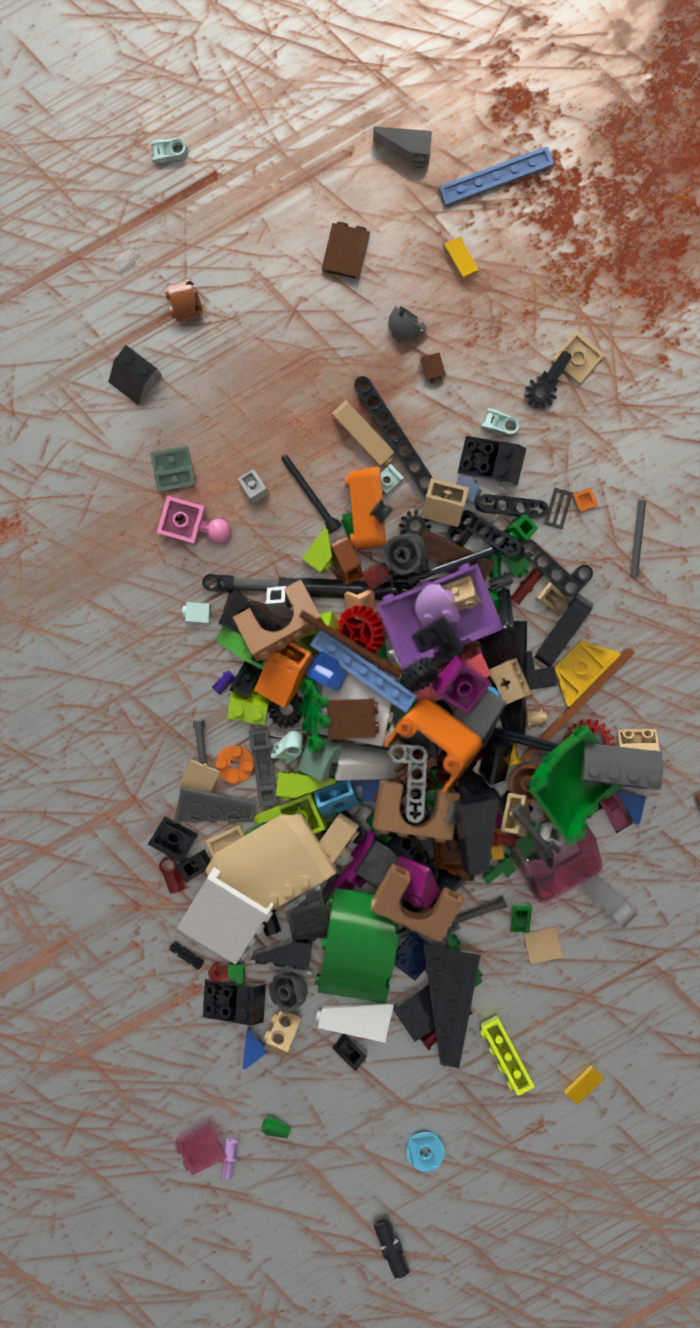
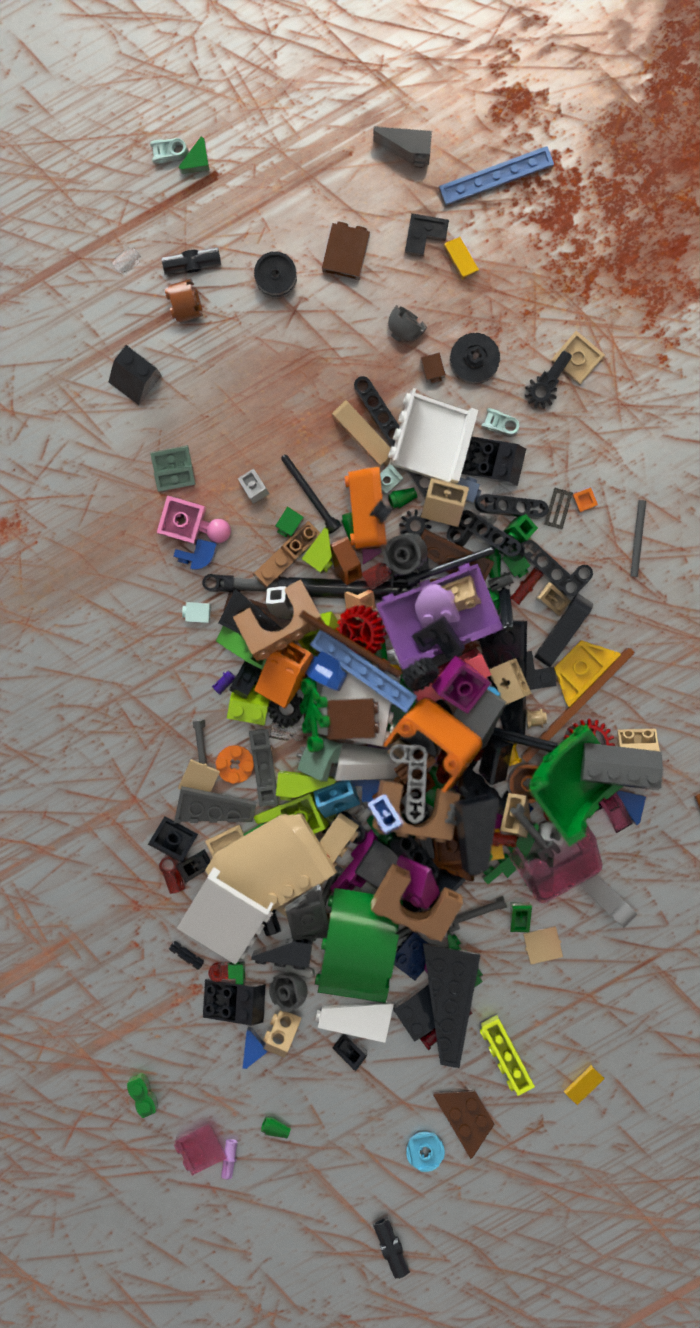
light aqua piece [270,731,303,765] -> none
none -> green brick [127,1073,158,1118]
none -> black piece [162,248,221,275]
none -> blue brick [173,539,218,570]
none -> green slope [178,136,210,174]
none -> medium nougat slope [253,521,320,588]
none -> black wheel [254,251,297,299]
none -> green brick [275,506,304,538]
none -> magenta slope [362,548,382,565]
none -> slope [368,794,403,834]
none -> white panel [388,388,478,484]
none -> green cone [388,487,418,509]
none -> black plate [405,213,449,256]
none -> reddish brown wing [433,1090,495,1159]
none -> black piece [450,332,500,385]

